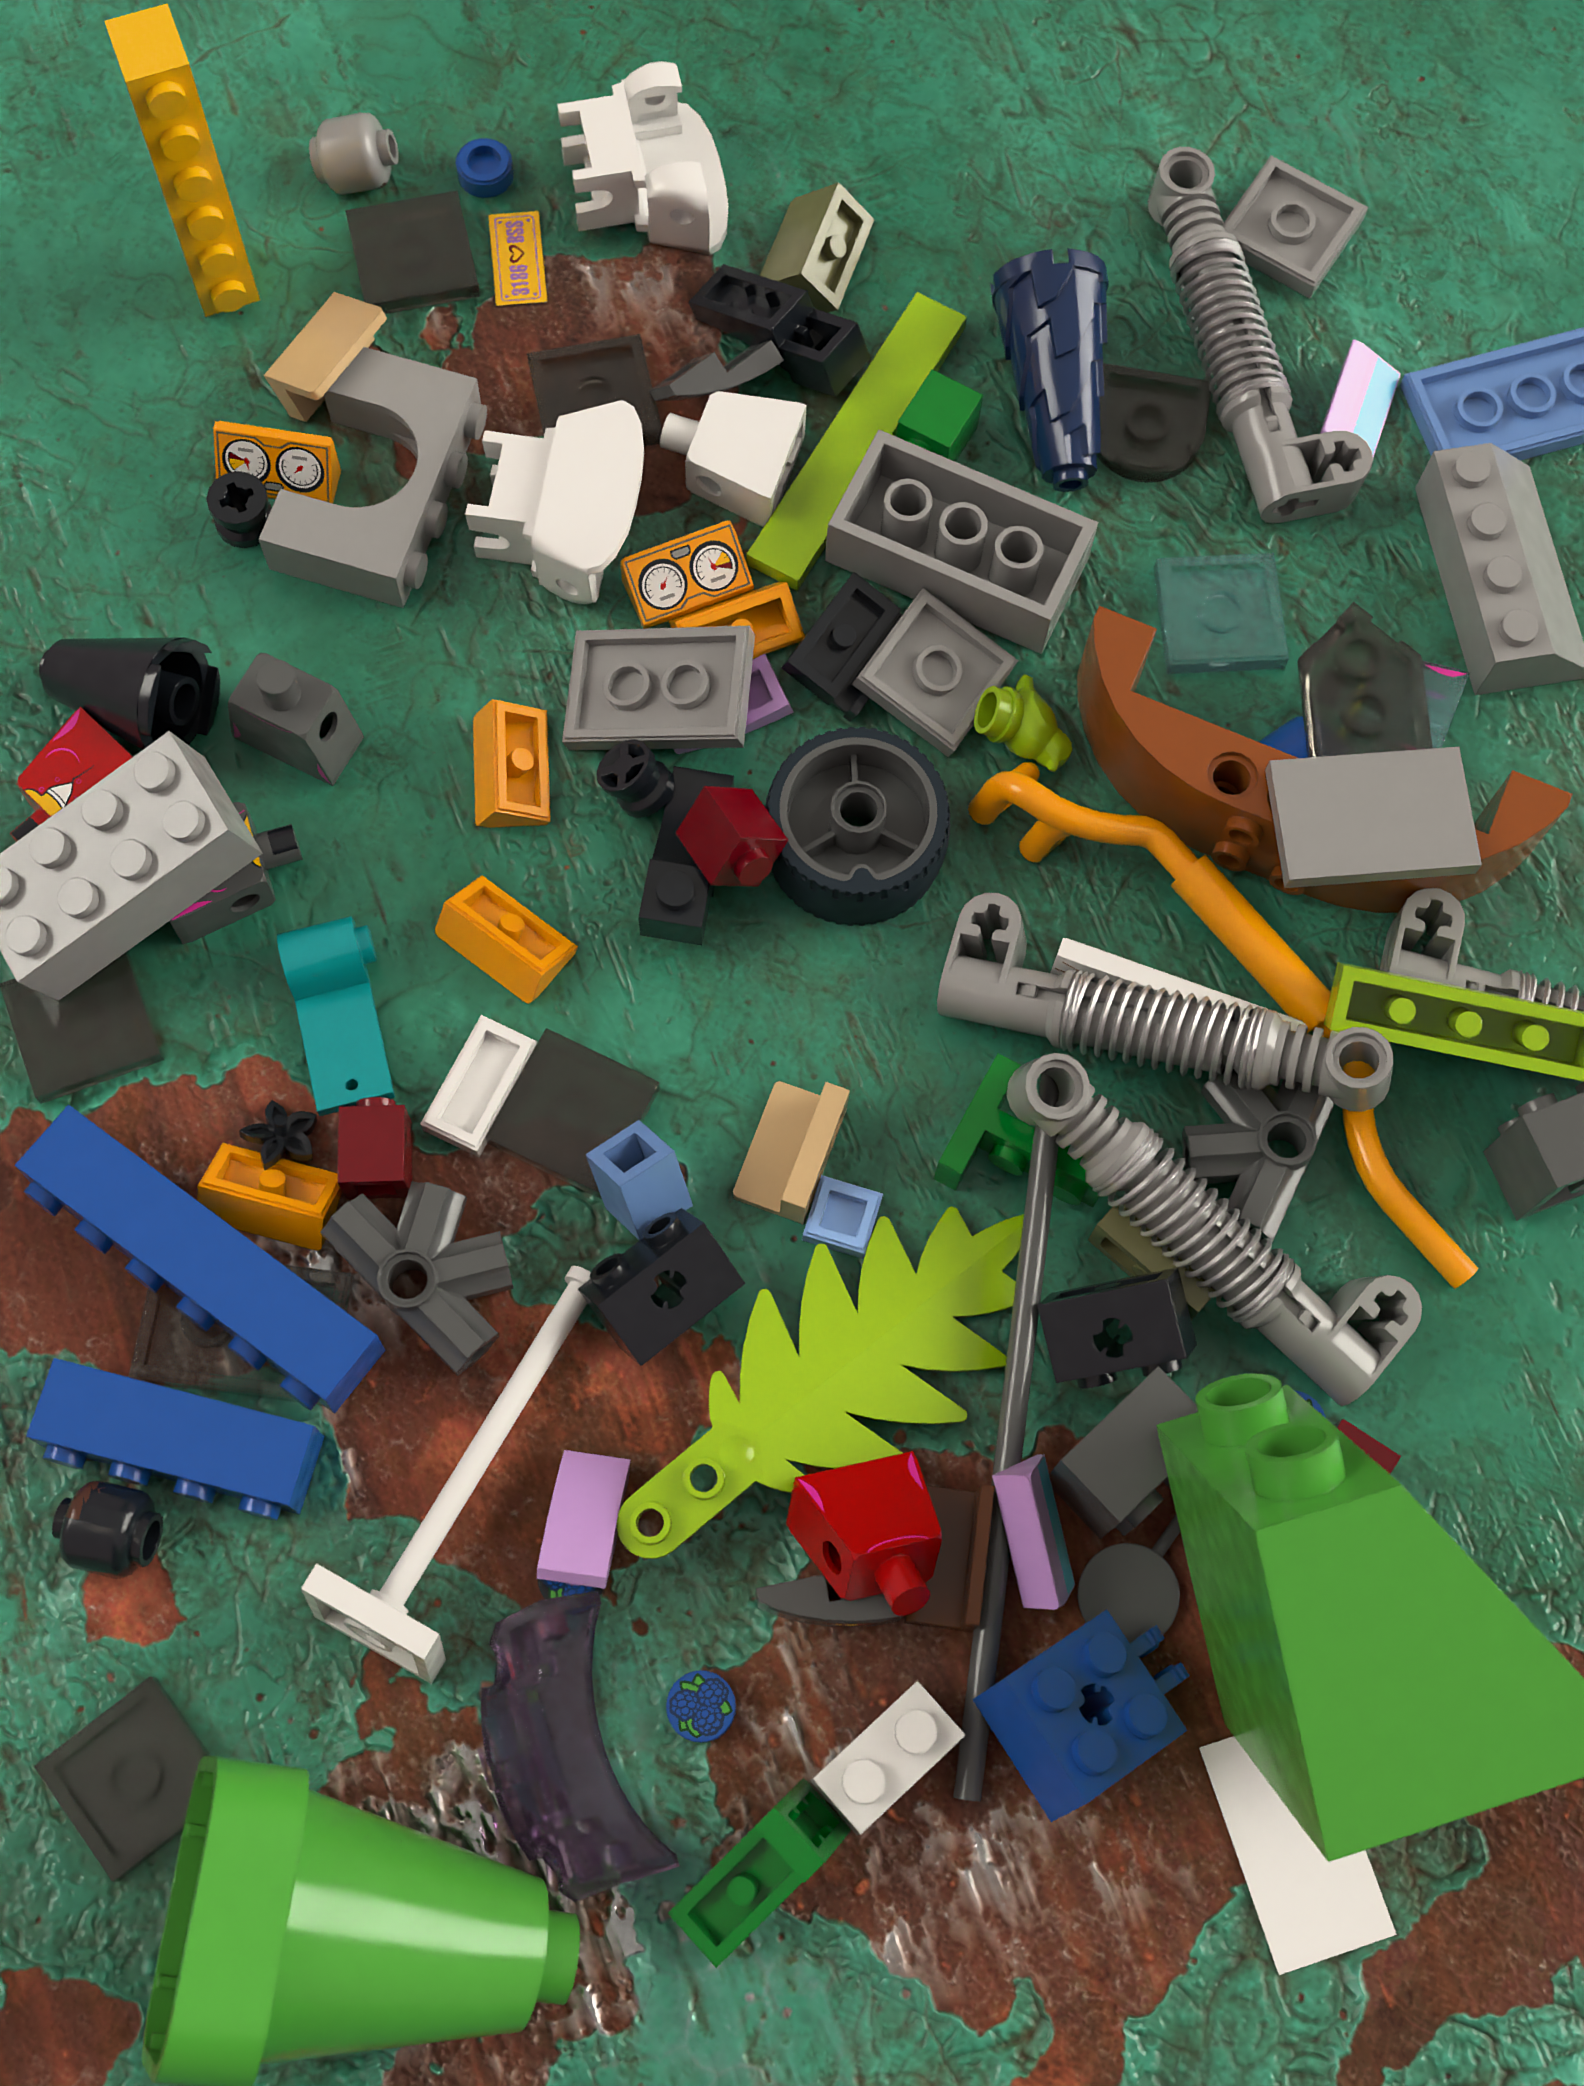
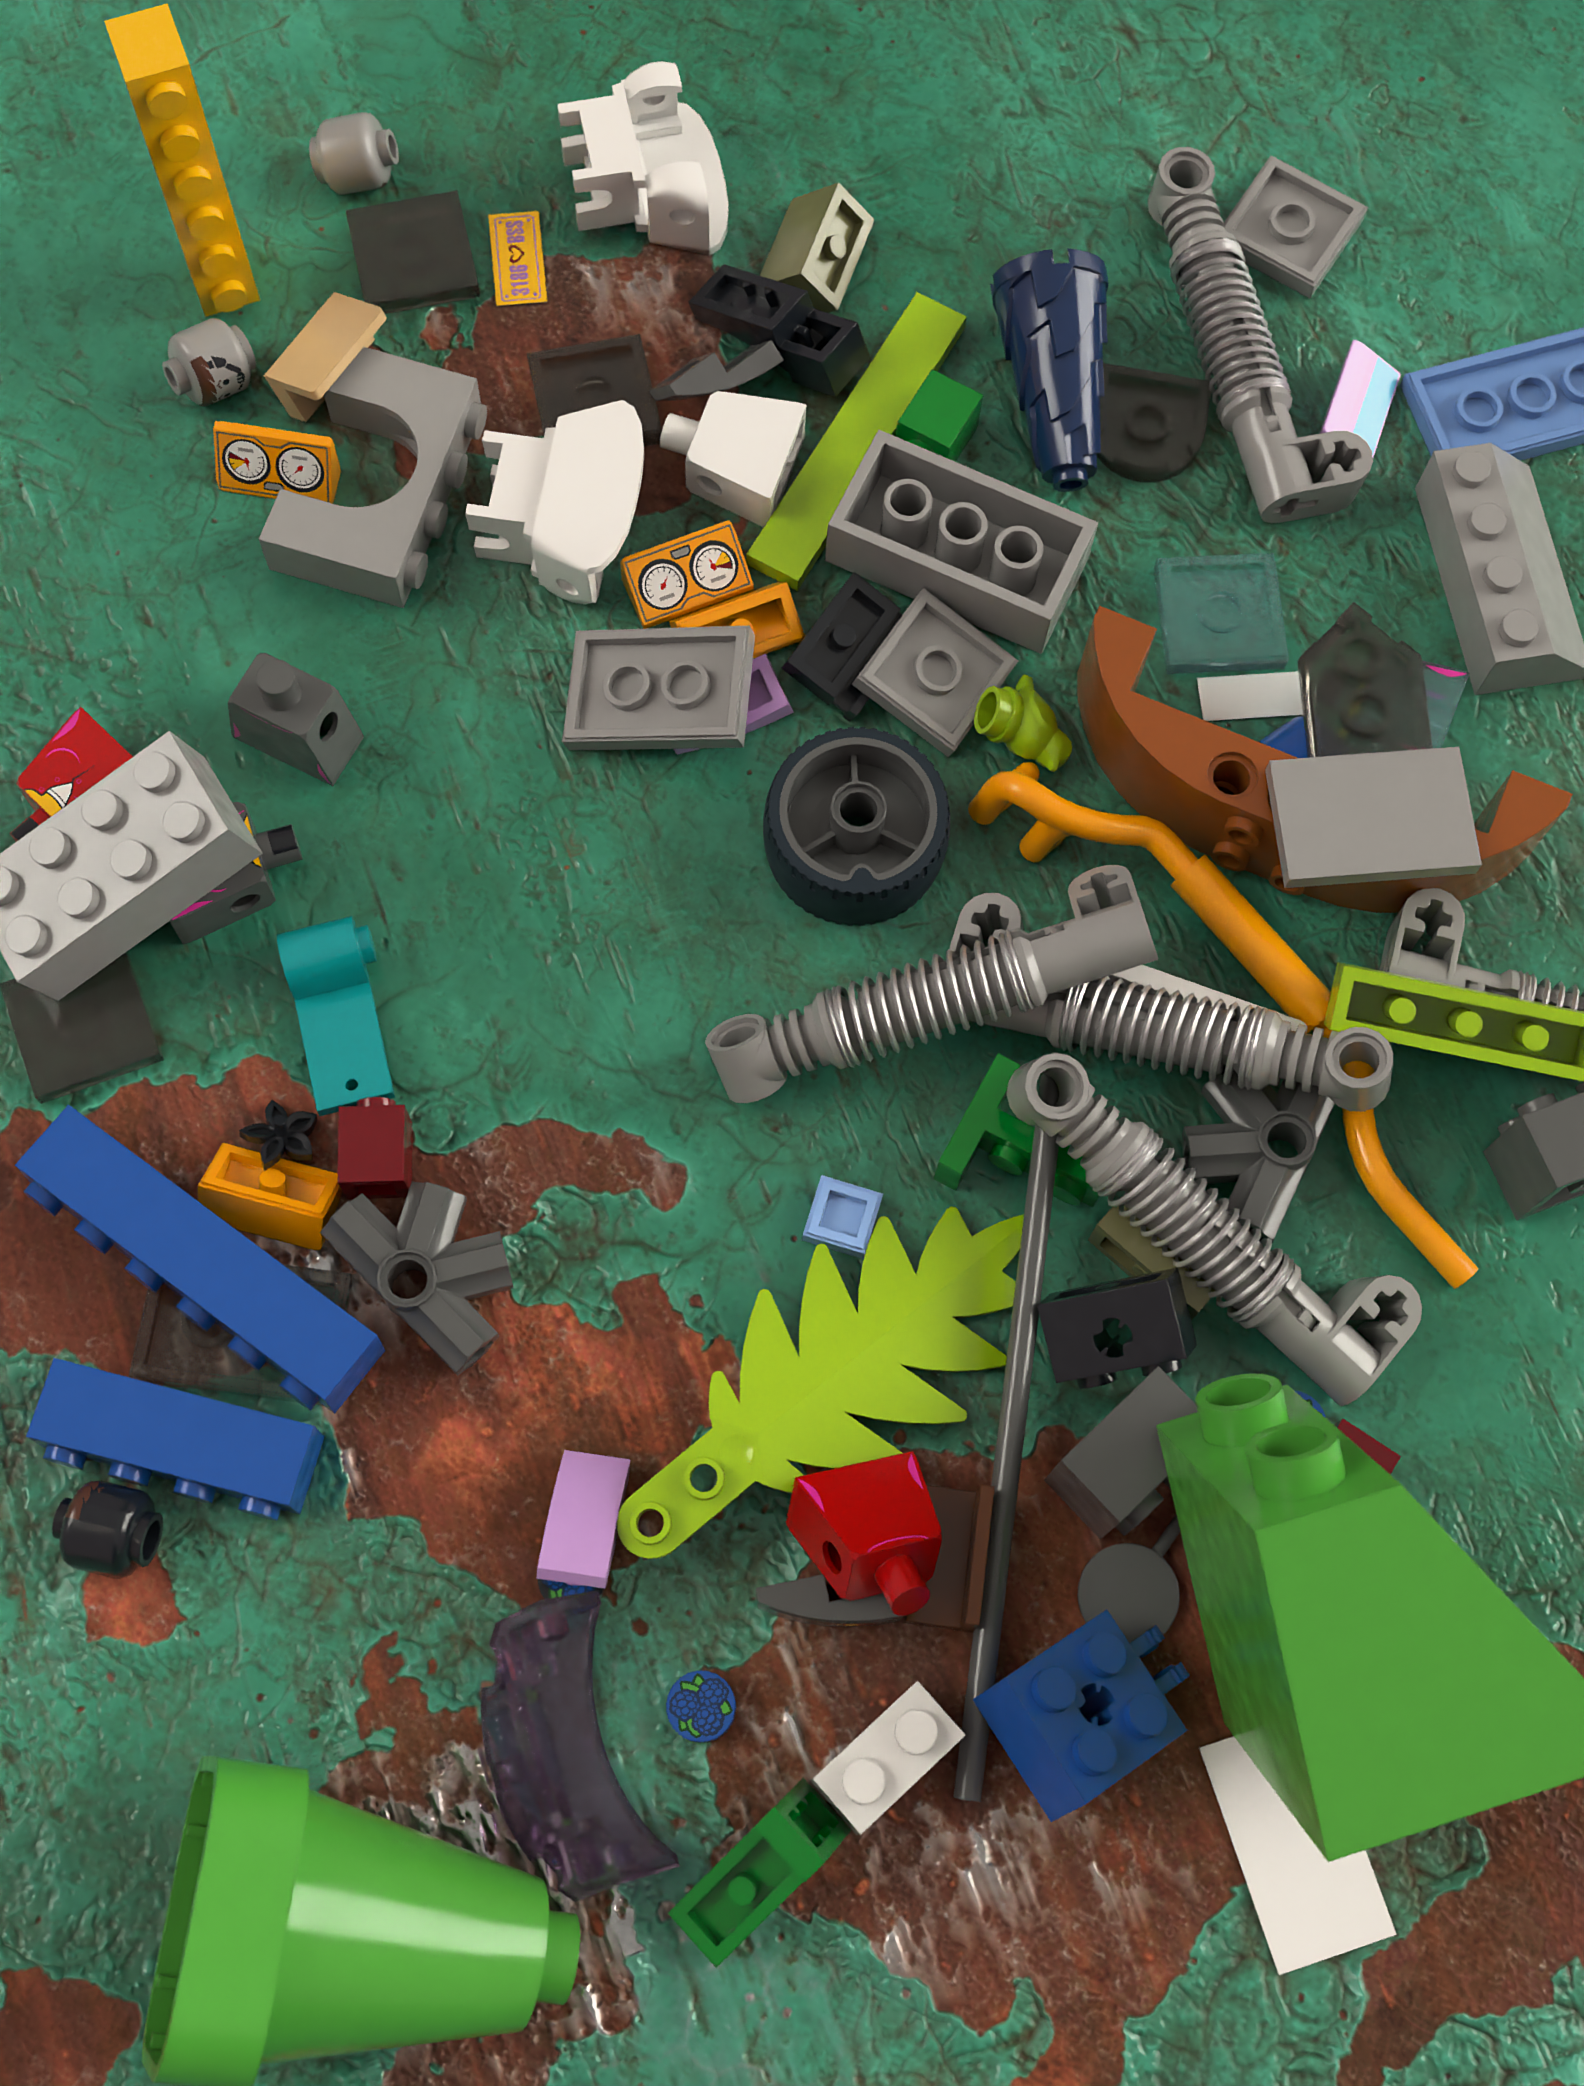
clear smoke tile [34,1676,211,1882] -> none
black cone [39,637,220,750] -> none
black wheel [206,471,272,548] -> none
white tile [301,1266,591,1684] -> none
white tile [420,1015,539,1157] -> none
light orange slope [435,875,578,1004] -> none
blue tile [456,138,514,198] -> none
light orange slope [473,699,551,828] -> none
clear smoke tile [485,1028,660,1199] -> none
black brick [578,1208,746,1366] -> none
medium blue brick [585,1120,693,1241] -> none
black wheel [597,739,675,818] -> none
black slope [638,766,734,946] -> none
dark red brick [676,786,788,887] -> none
tan panel [733,1081,850,1225] -> none
lavender slope [992,1454,1075,1610] -> none
none -> light grey head [162,318,256,407]
none -> light grey piece [705,865,1159,1103]
none -> white sticker [1197,671,1310,721]

